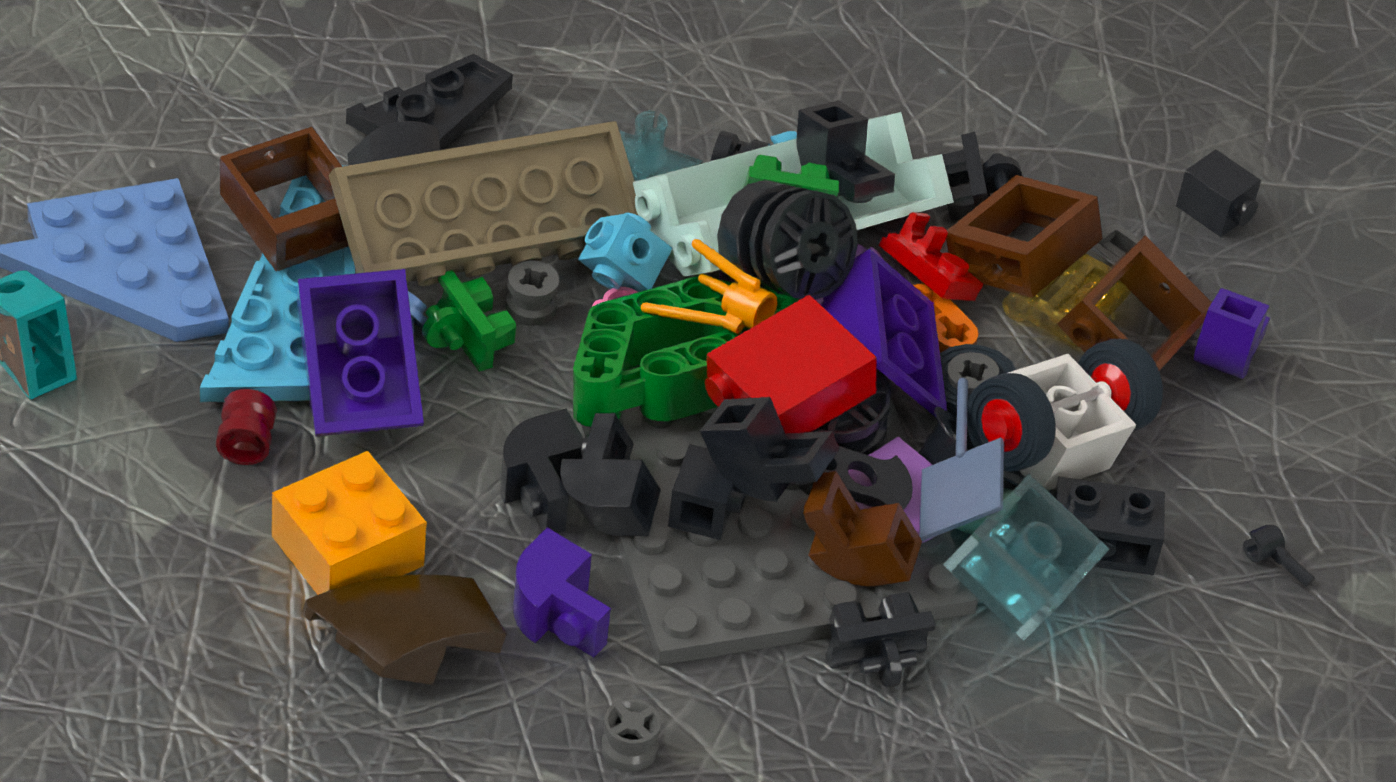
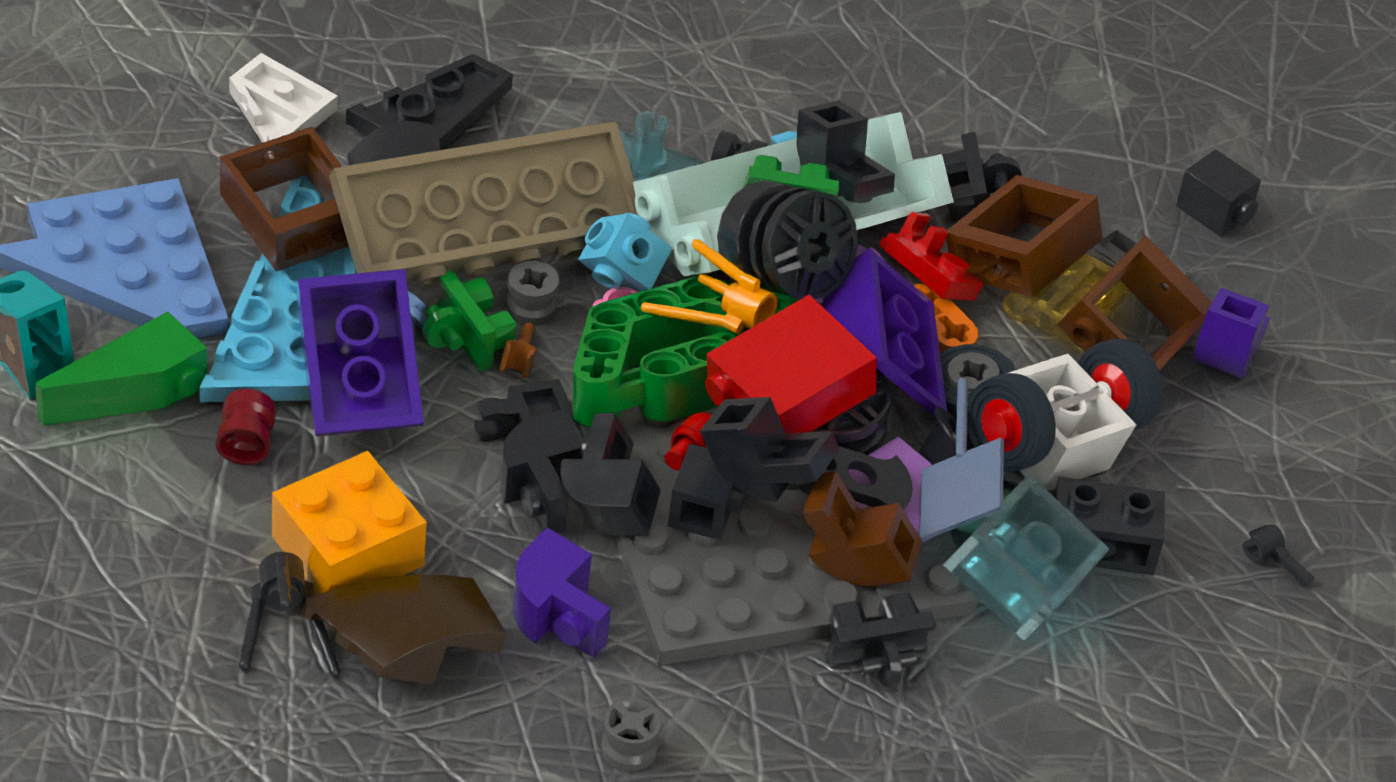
none -> green slope [35,311,208,426]
none -> white wing [229,53,338,153]
none -> black plant [239,552,340,677]
none -> black plate [474,379,575,442]
none -> dark orange hand [499,323,537,378]
none -> red cylinder [664,412,712,470]

